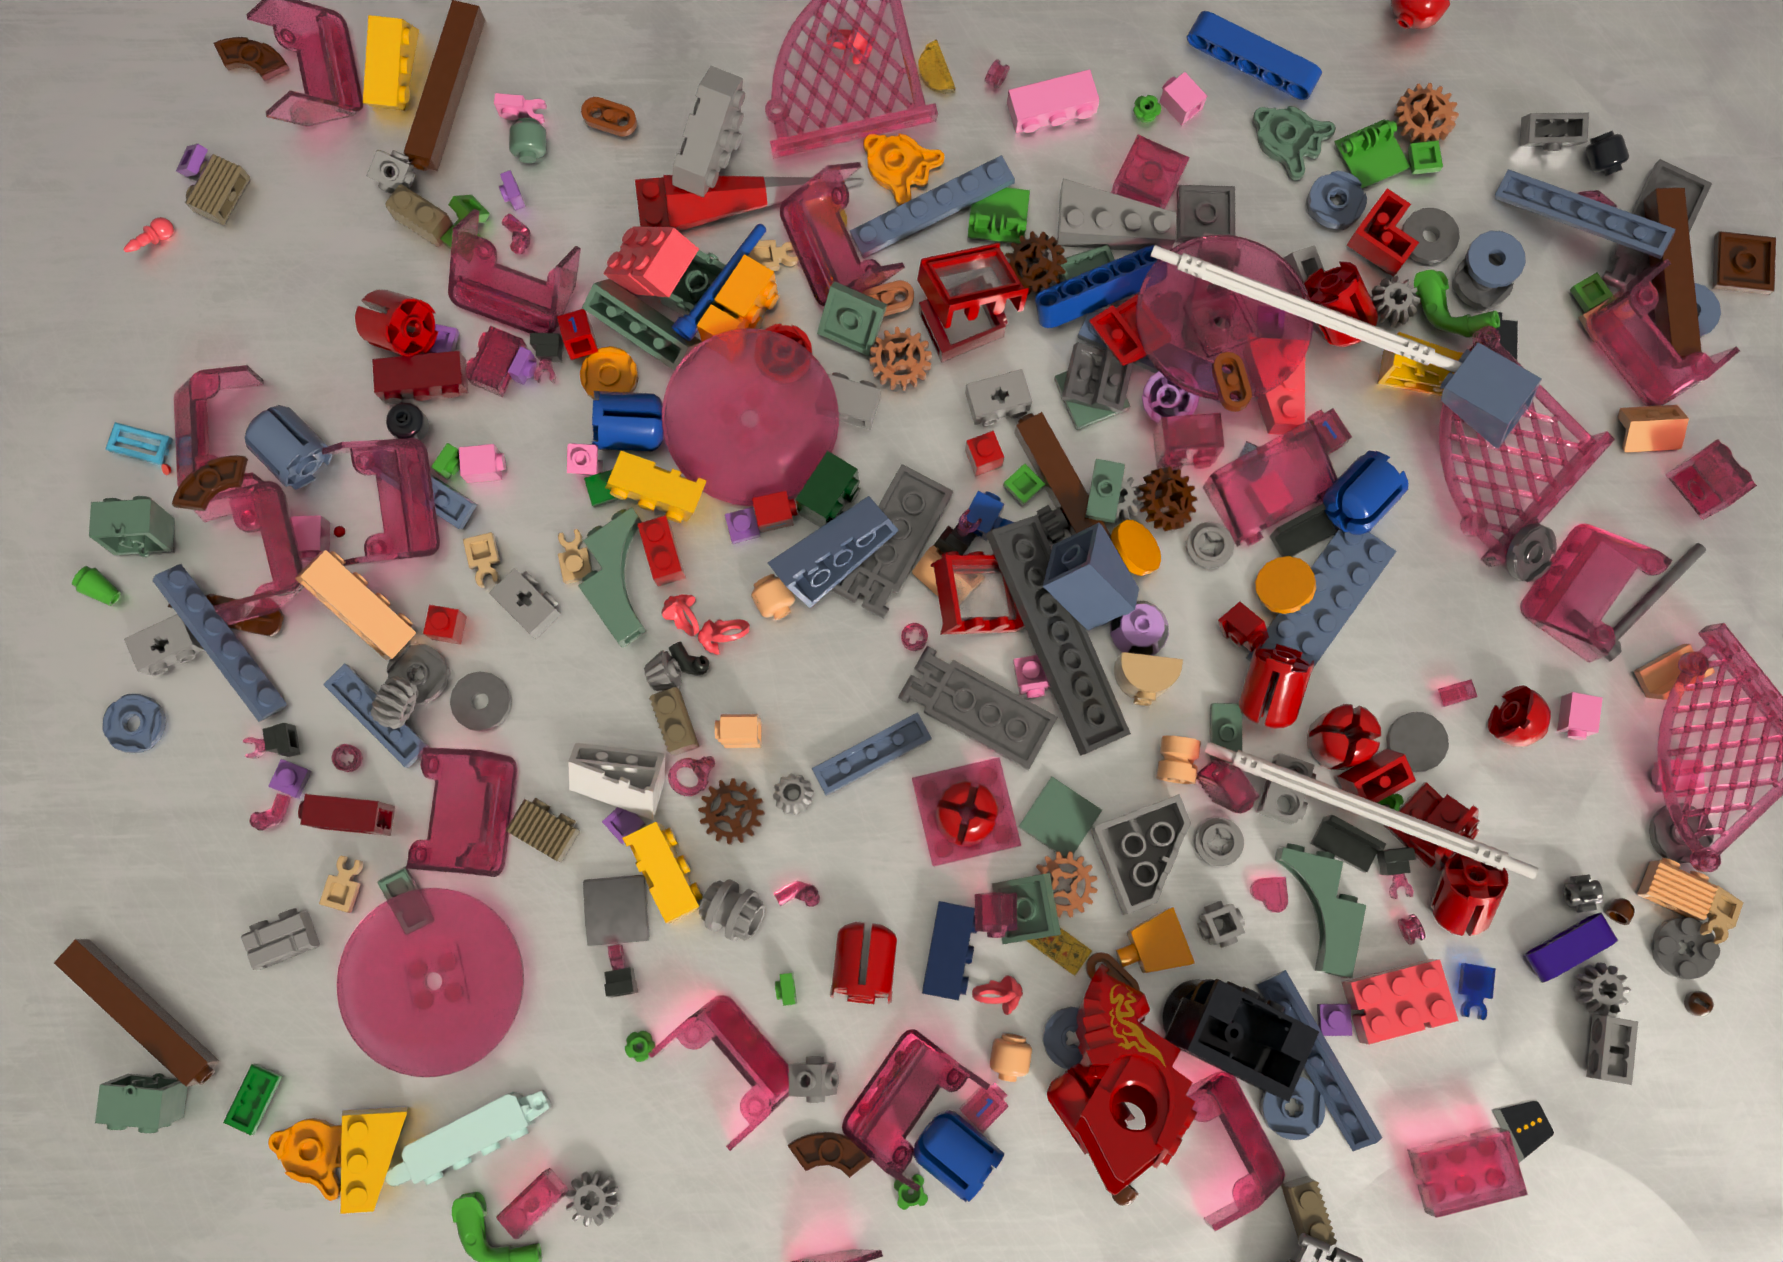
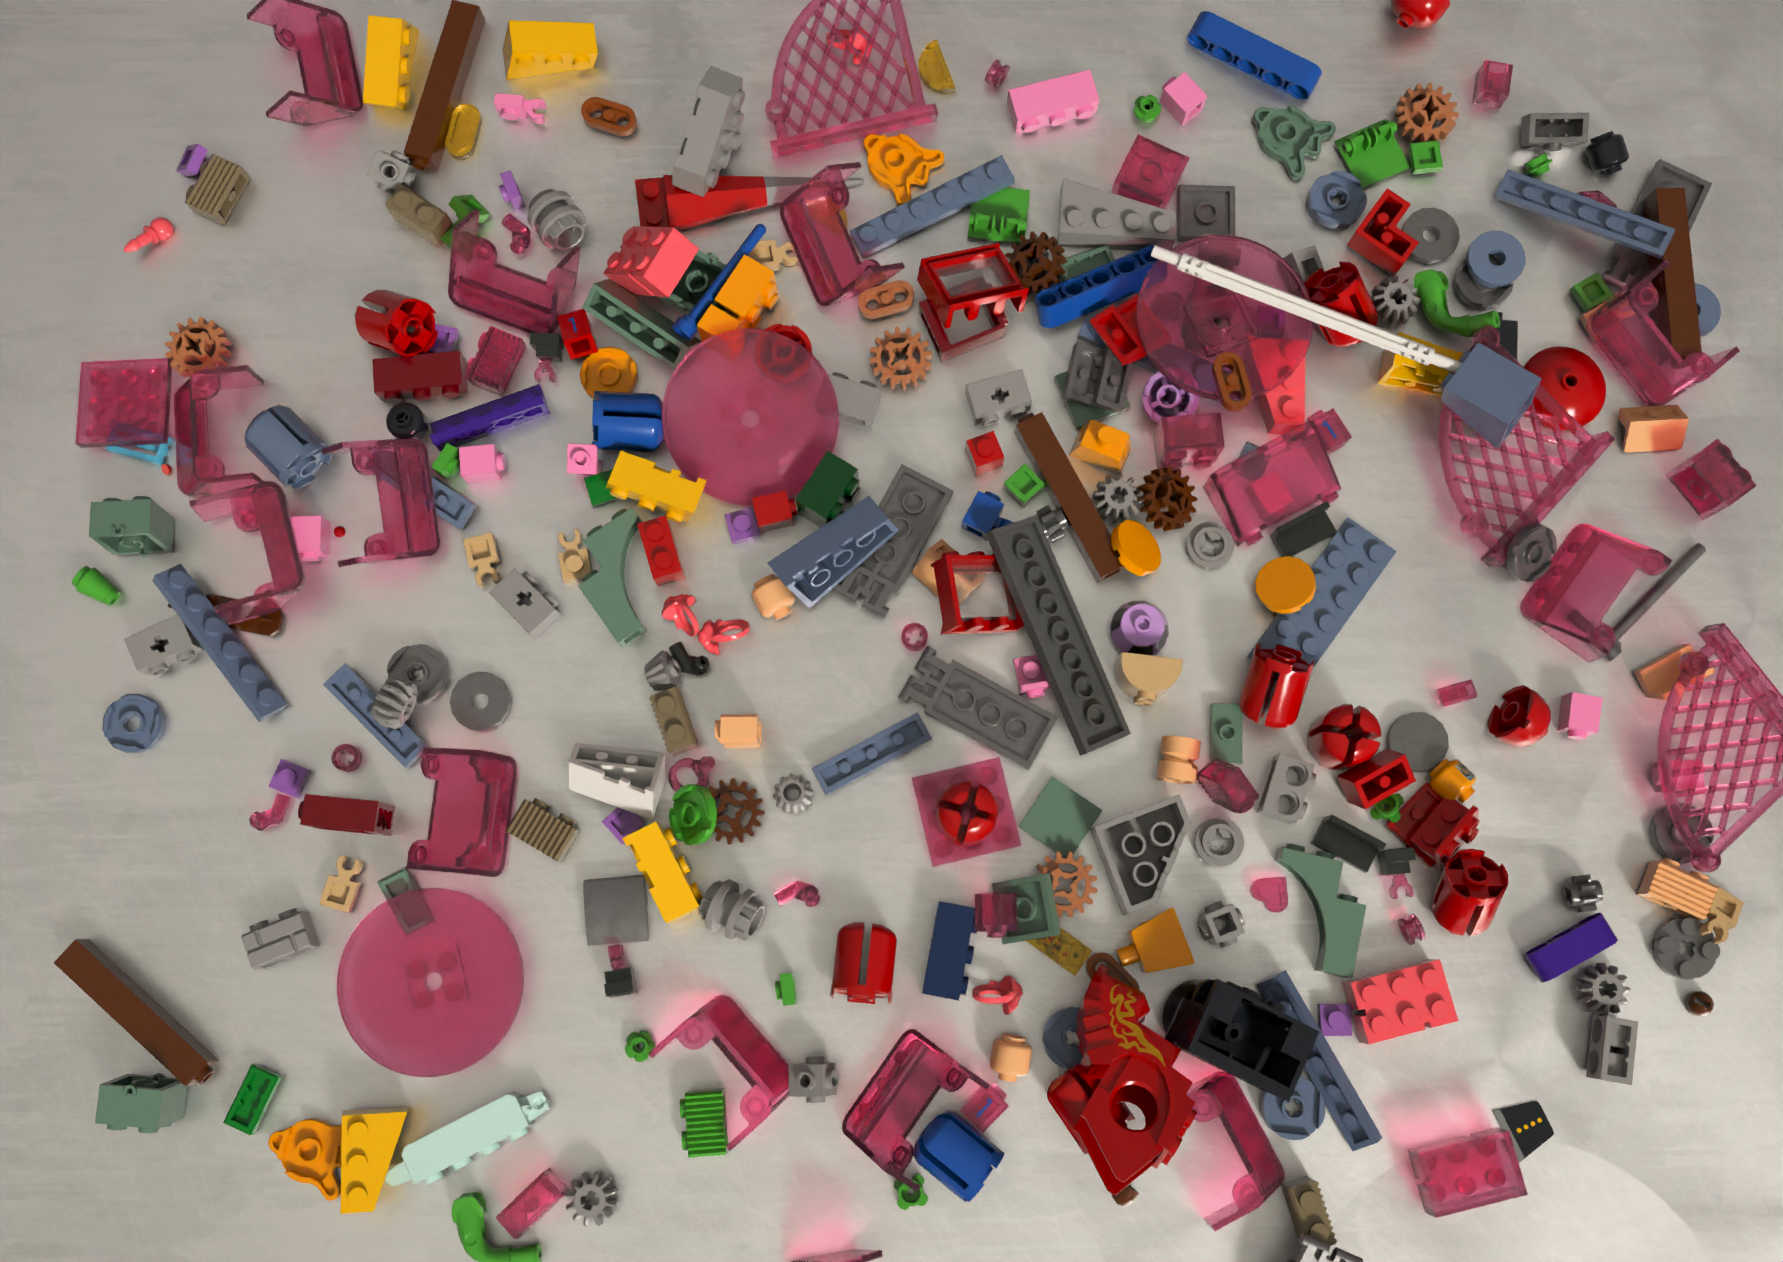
reddish brown tile [172,455,248,511] -> none
reddish brown tile [213,37,290,81] -> none
pearl dark grey piece [243,723,300,759] -> none
light nougat brick [295,550,416,660] -> none
red brick [423,605,467,645] -> none
medium lavender plate [508,346,537,385] -> none
sand green head [509,118,546,163] -> none
reddish brown tile [787,1132,875,1178] -> none
sand green tile [817,281,887,356] -> none
pearl dark grey piece [934,509,982,555] -> none
sand blue slope [1043,523,1139,631] -> none
sand green plate [1085,459,1125,523] -> none
white axle [1204,741,1538,879] -> none
red brick [1218,602,1269,652] -> none
blue cylinder [1323,451,1408,535] -> none
clear blue plate [1458,963,1496,1020] -> none
reddish brown hinge [1606,898,1635,925] -> none
reddish brown tile [1712,231,1776,295] -> none
none -> clear pink plate [75,358,172,448]
none -> nougat gear [165,317,232,381]
none -> dark purple fence [429,384,551,452]
none -> clear yellow tile [445,104,482,160]
none -> yellow wedge [503,20,598,80]
none -> light grey piece [527,189,586,251]
none -> bright green tile [669,784,717,845]
none -> bright green brick [680,1088,728,1158]
none -> light orange torso [1069,420,1131,475]
none -> light orange head [1429,759,1476,803]
none -> clear pink brick [1472,60,1513,109]
none -> red dish [1523,346,1606,431]
none -> bright green plate [1524,153,1552,178]

